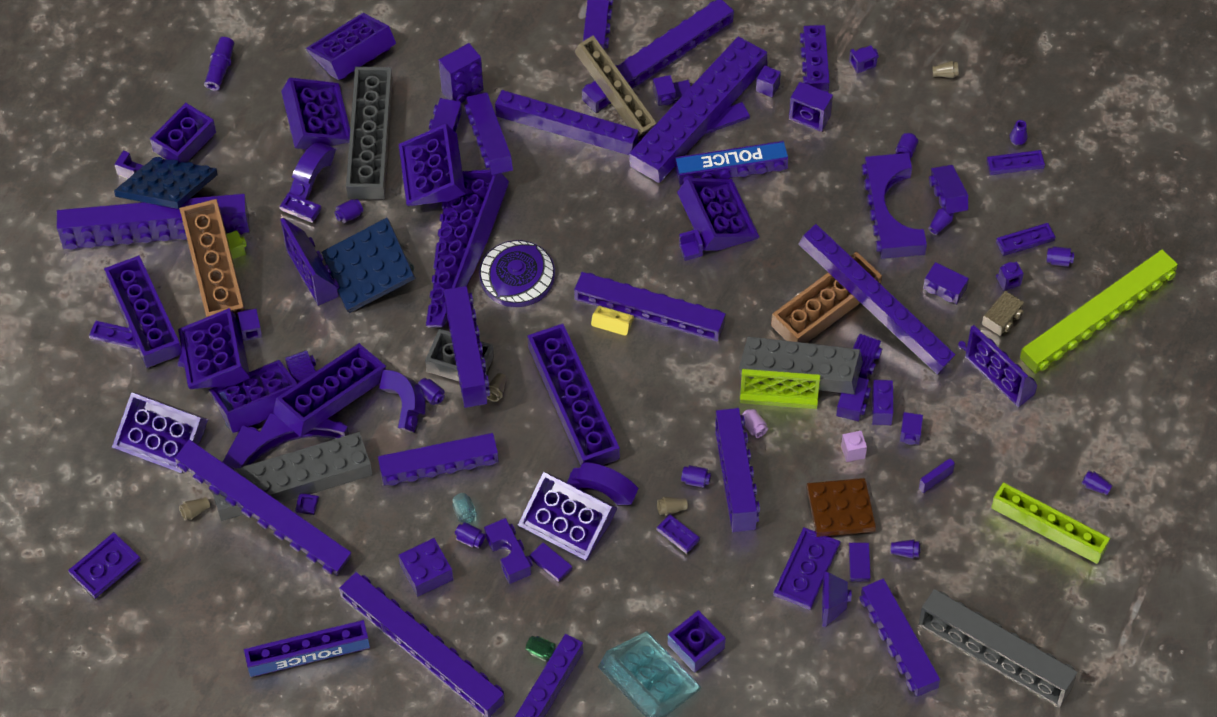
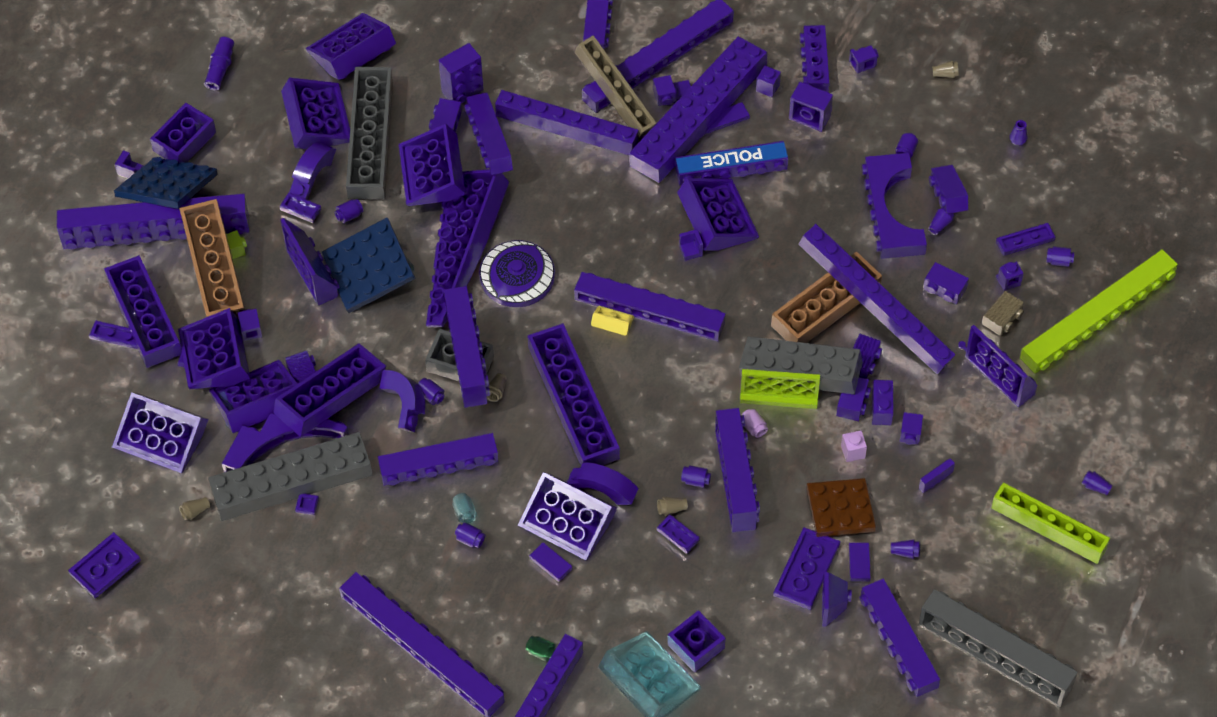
dark purple brick [175,439,351,576] -> none
dark purple brick [244,620,370,677] -> none
dark purple brick [398,538,453,597] -> none
dark purple arch [484,518,533,584] -> none
dark purple tile [986,150,1045,175] -> none

